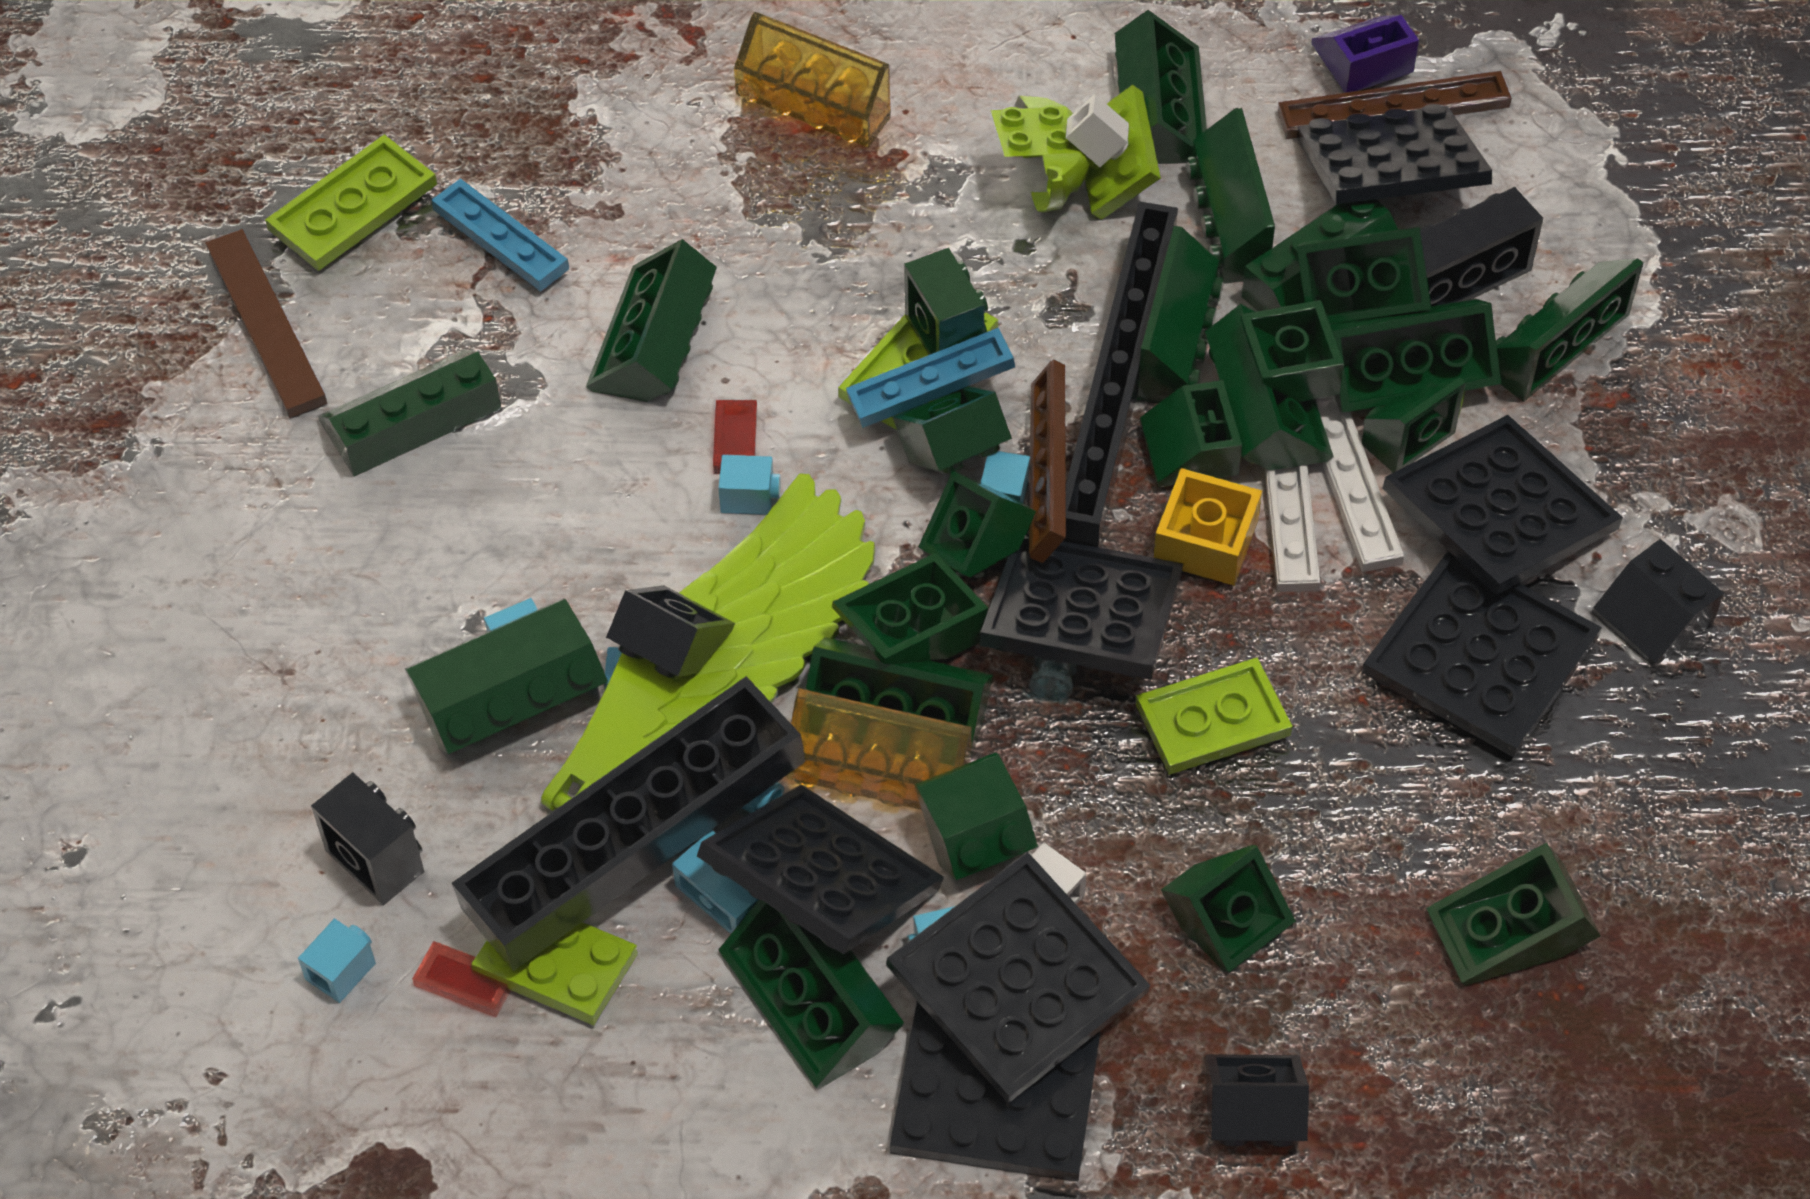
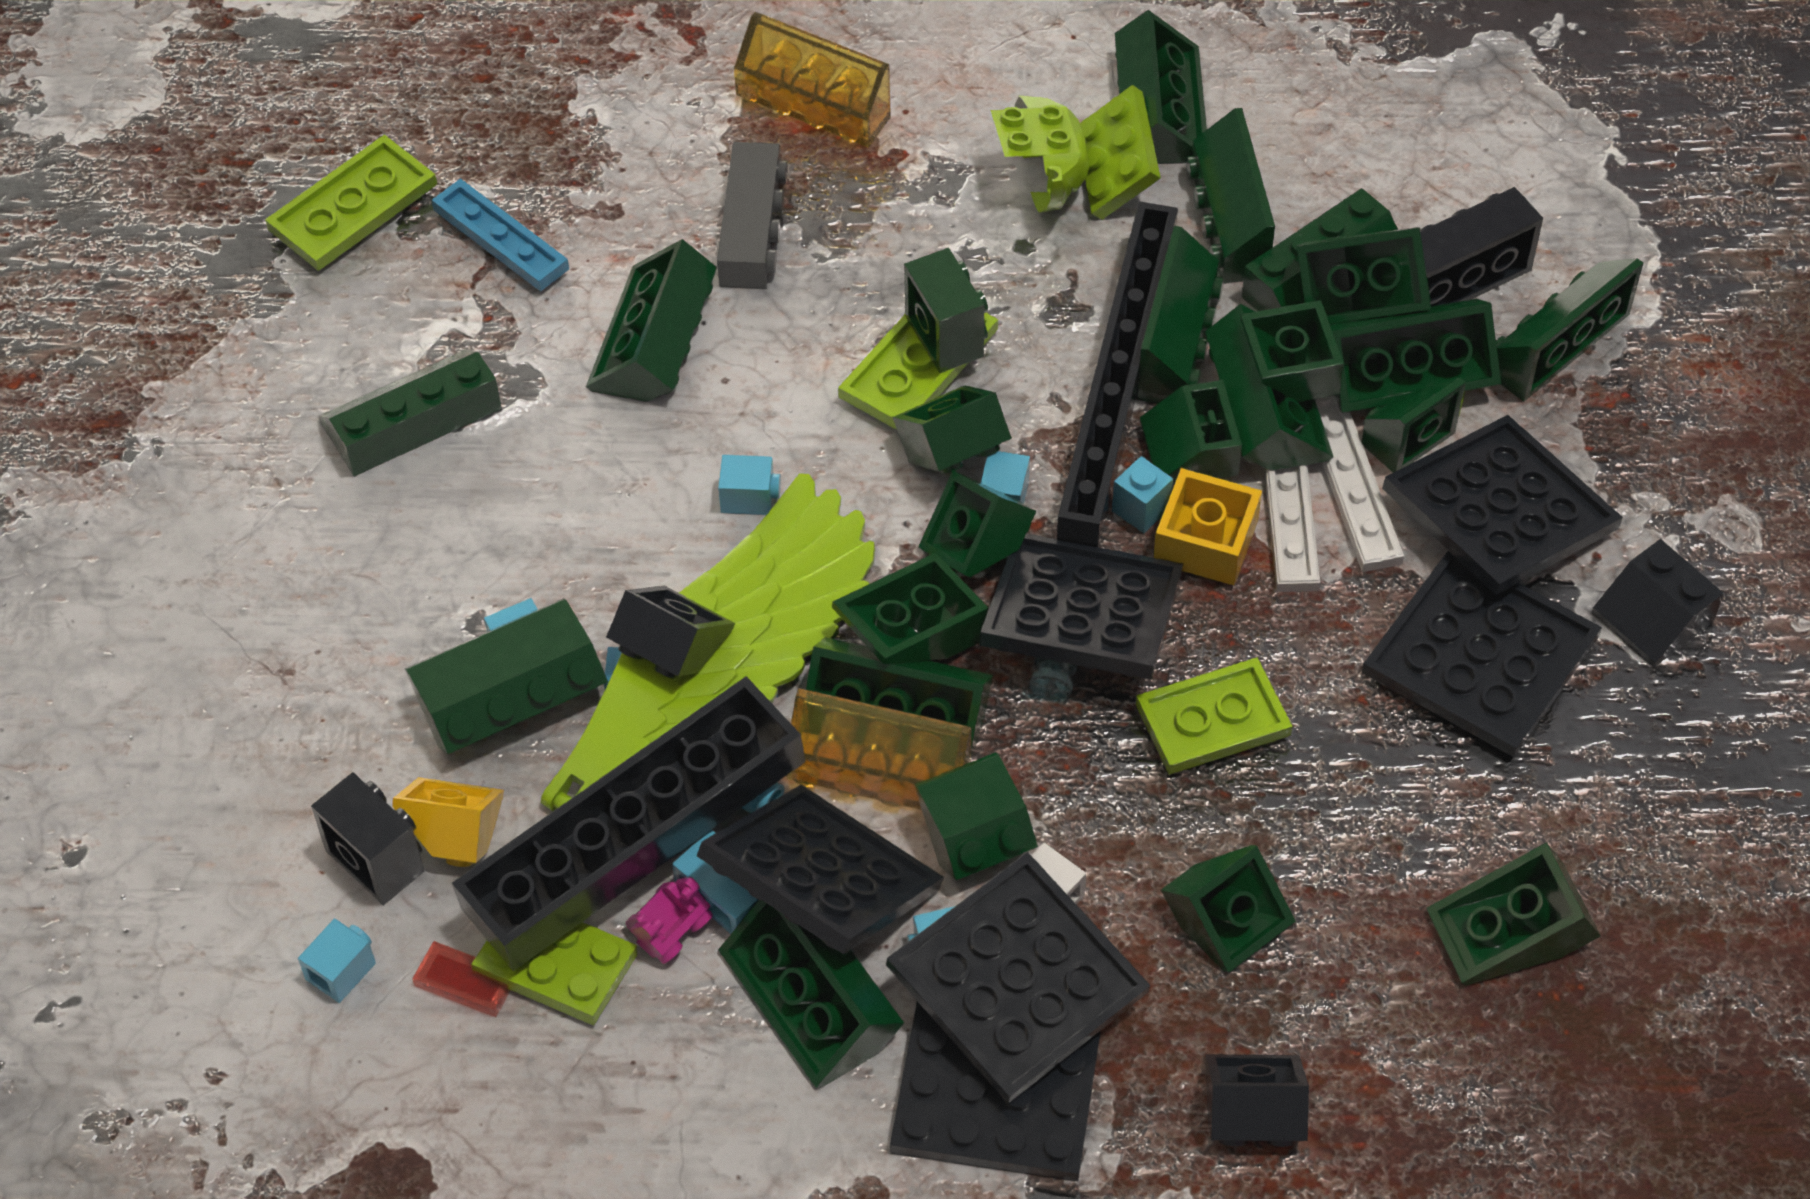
reddish brown tile [205,229,328,418] -> none
clear red tile [713,400,758,474] -> none
dark azure plate [846,328,1015,428] -> none
reddish brown tile [1029,359,1066,563] -> none
white brick [1066,94,1129,167] -> none
reddish brown tile [1277,71,1512,139] -> none
black plate [1297,104,1492,205] -> none
dark purple slope [1311,15,1419,93] -> none
none -> yellow slope [392,777,504,867]
none -> dark pink piece [625,877,713,964]
none -> dark grey brick [717,142,788,289]
none -> medium azure brick [1112,456,1173,534]

